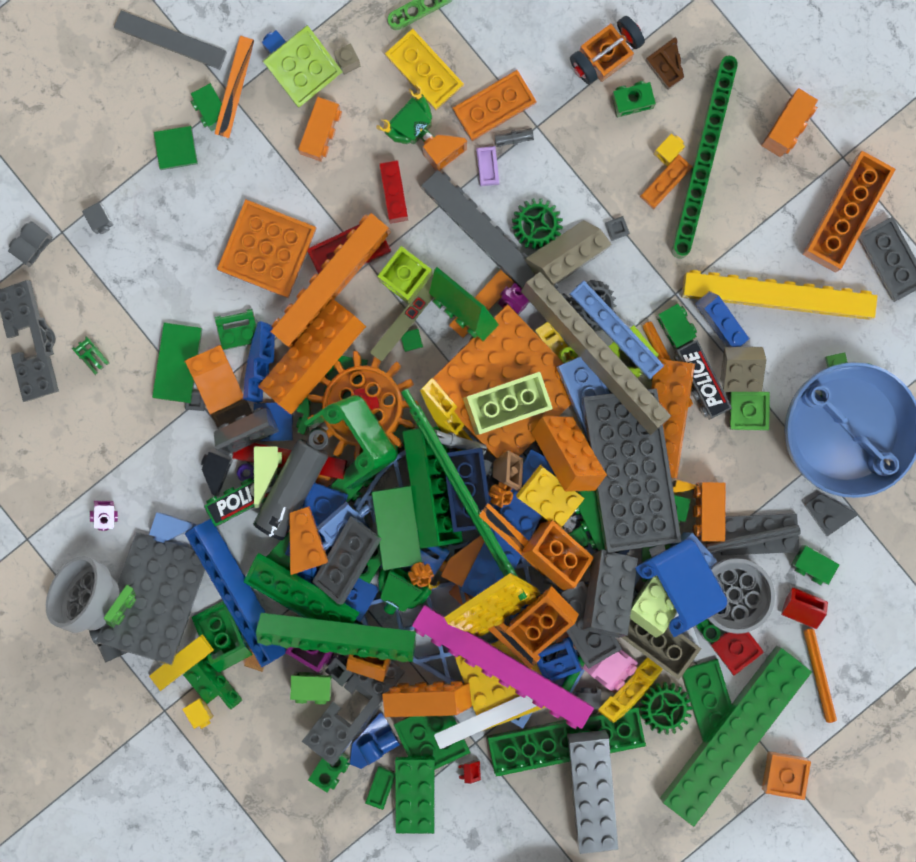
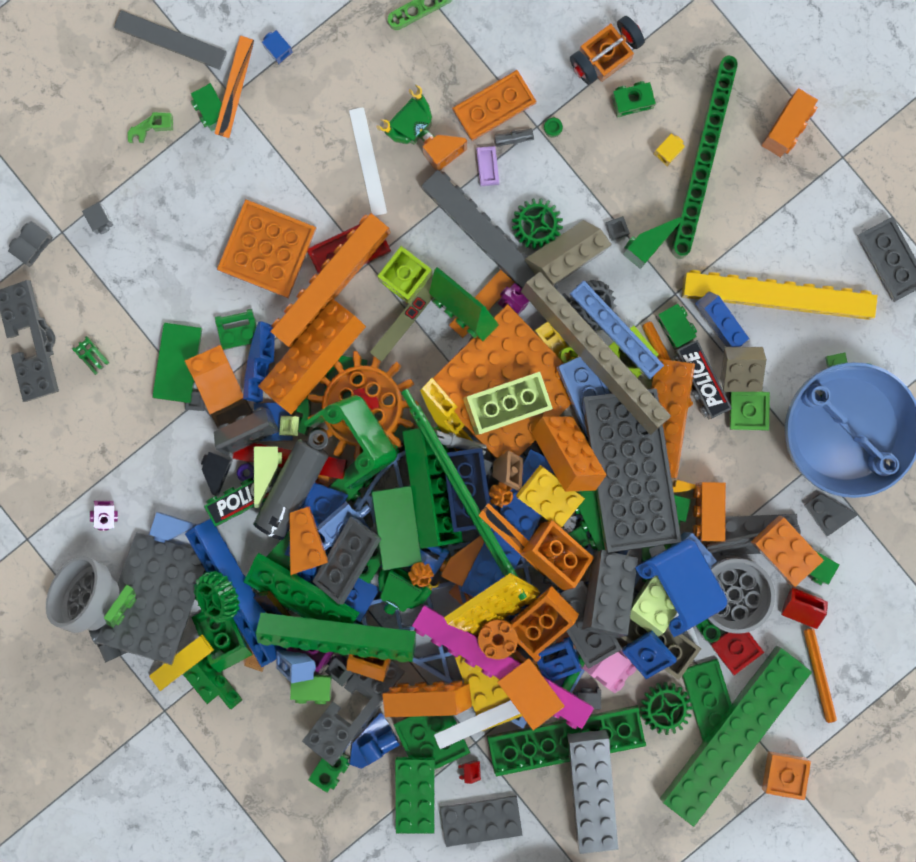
green tile [154,126,198,170] -> none
yellow brick [182,698,214,729] -> none
lime plate [262,25,343,108] -> none
orange brick [298,97,342,162] -> none
dark tan brick [334,43,361,75] -> none
green tile [365,766,395,810] -> none
red brick [379,160,409,224] -> none
yellow plate [385,29,464,111] -> none
green tile [401,329,423,352] -> none
yellow slope [598,657,663,723] -> none
orange tile [640,155,693,210] -> none
reddish brown wing [645,37,684,90] -> none
orange brick [802,151,896,273] -> none
none -> bright green piece [128,112,173,143]
none -> green gear [193,571,240,623]
none -> dark brown tile [253,591,291,616]
none -> medium blue slope [276,650,316,683]
none -> yellowish green tile [279,416,299,436]
none -> white sticker [349,107,387,216]
none -> dark grey plate [440,795,523,847]
none -> orange plate [478,619,518,659]
none -> orange tile [497,658,565,730]
none -> green tile [544,117,563,138]
none -> blue tile [621,630,677,679]
none -> green slope [623,217,683,269]
none -> orange brick [751,516,824,587]

